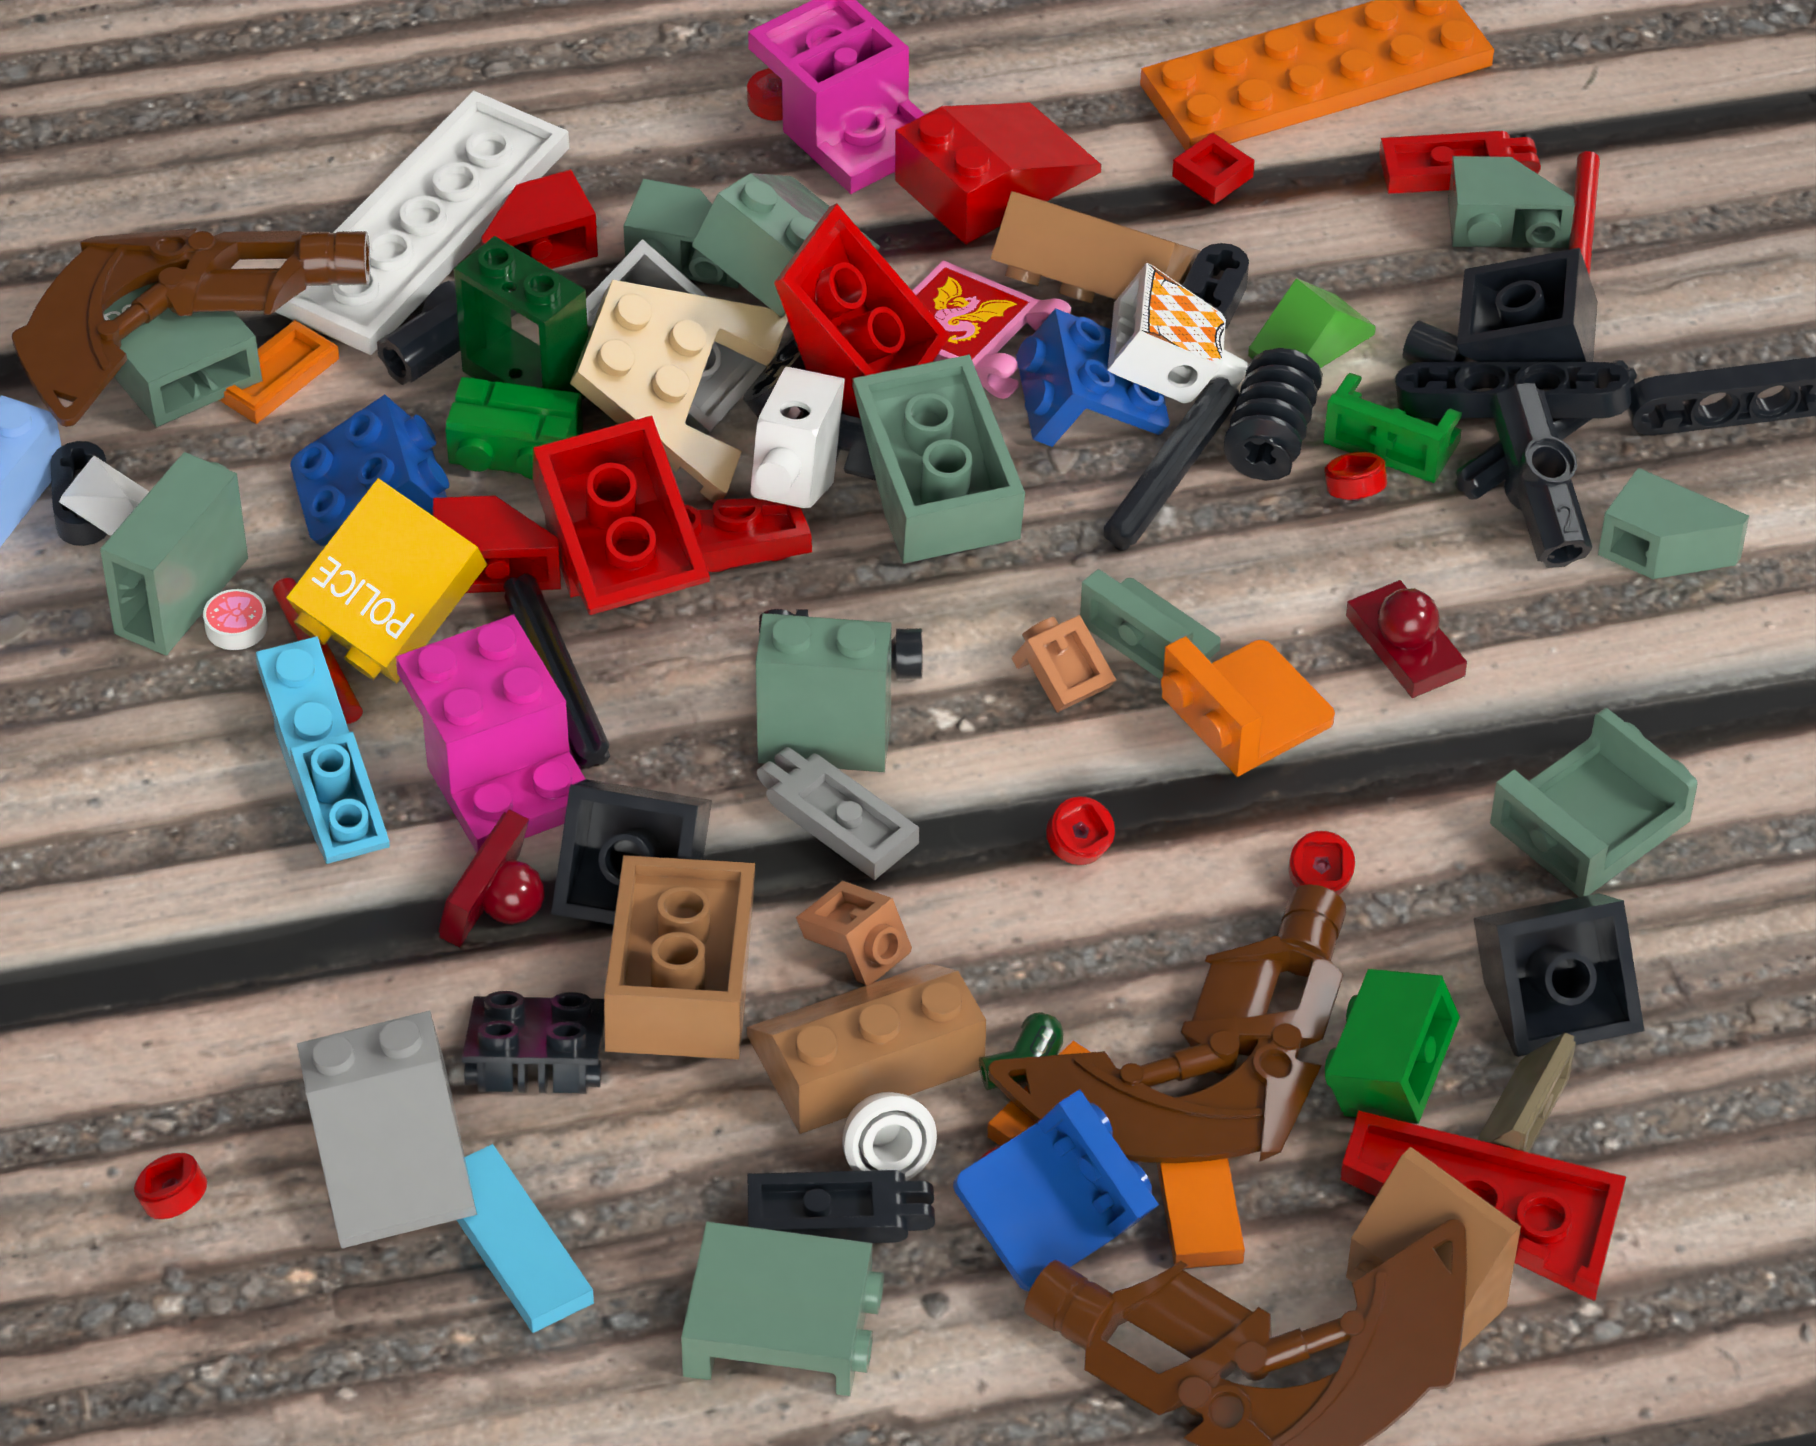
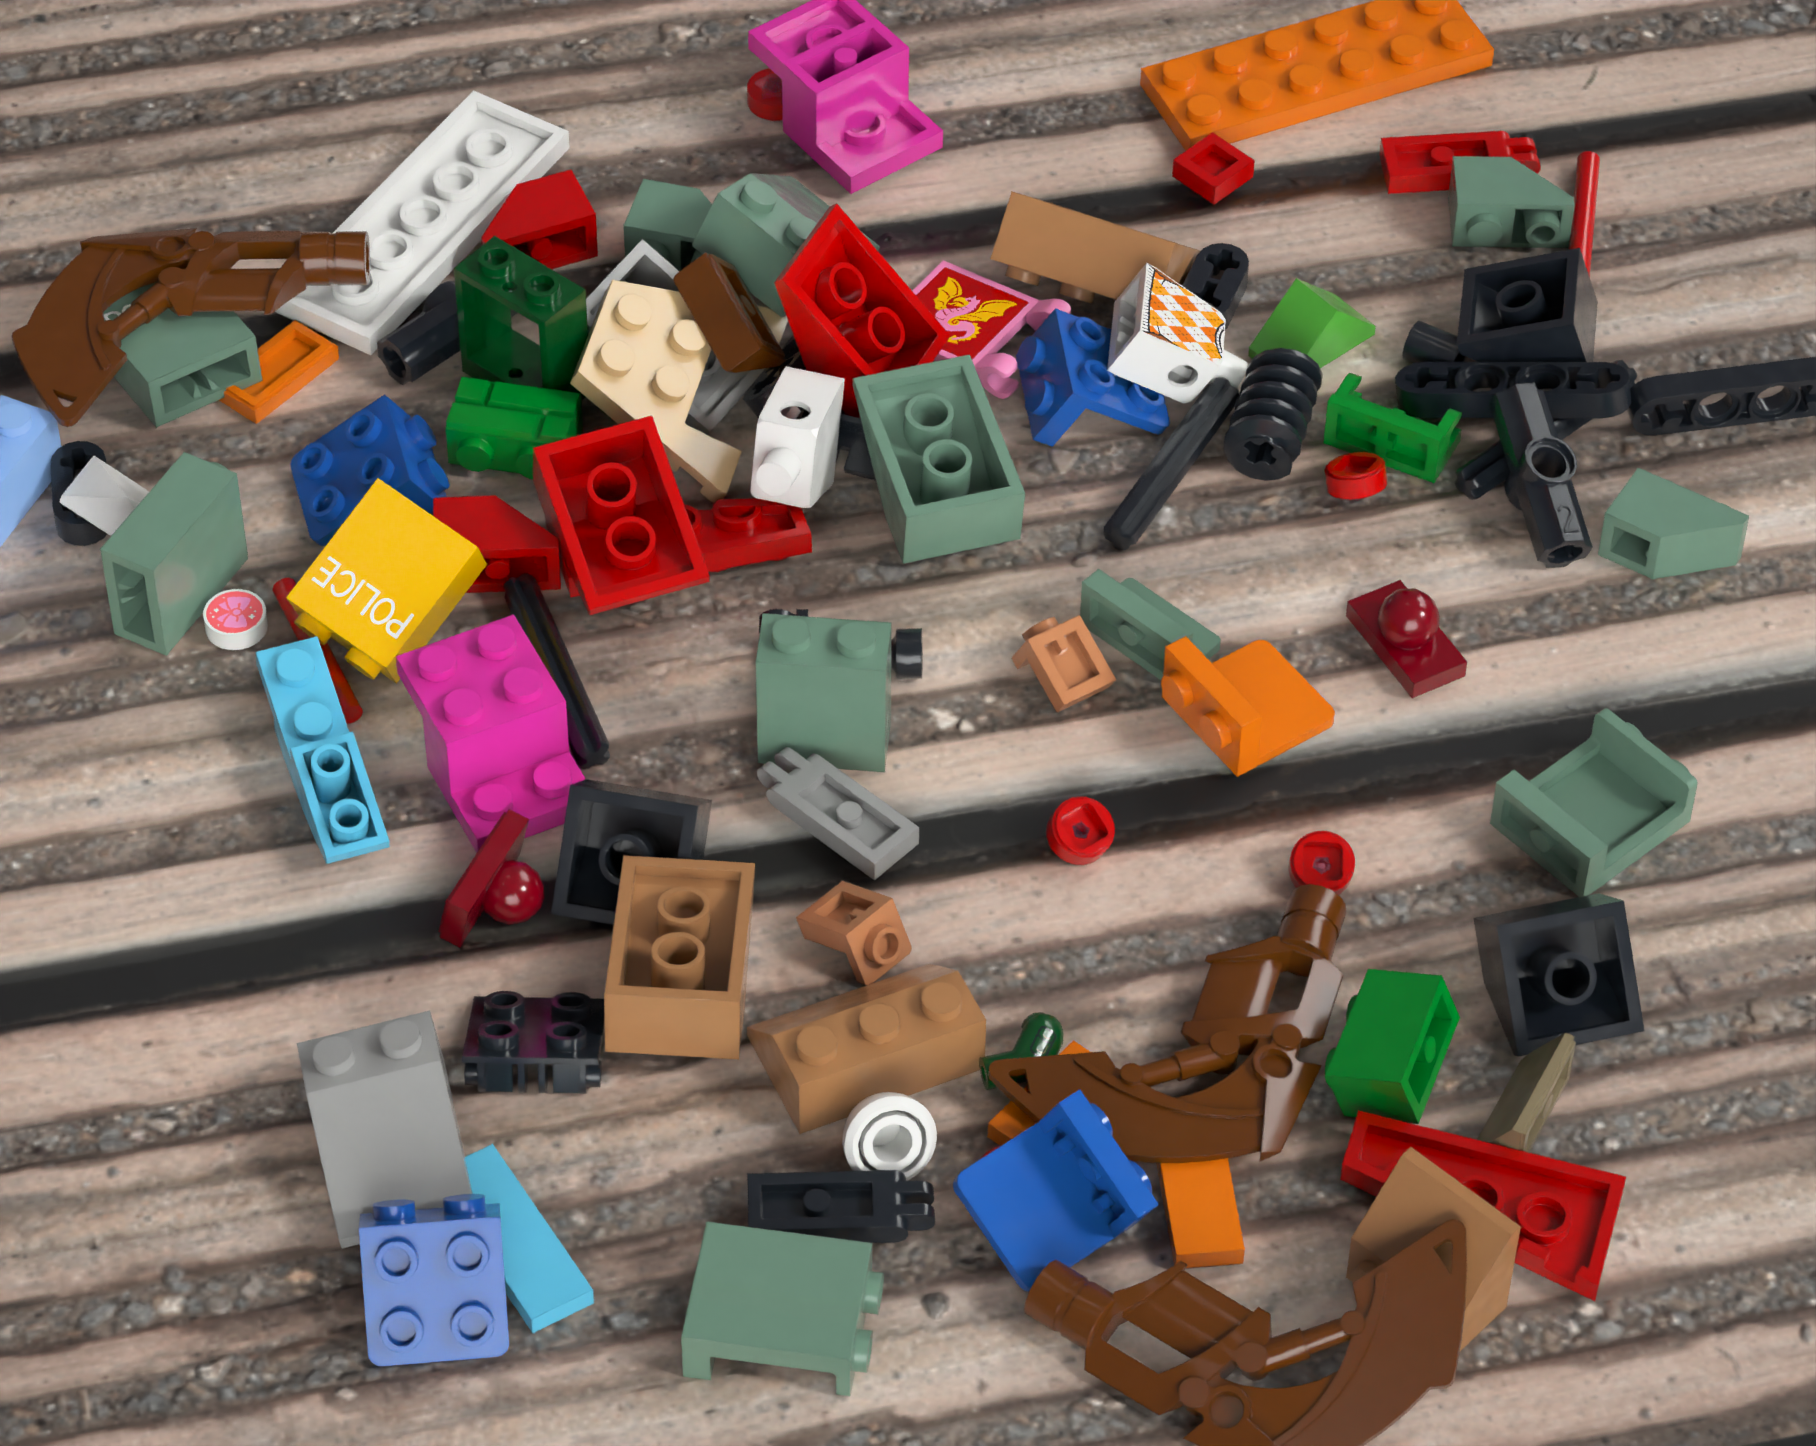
red tile [134,1153,207,1219] -> none
red slope [895,102,1102,244] -> none
none -> bracket [359,1194,509,1366]
none -> reddish brown slope [674,252,786,373]

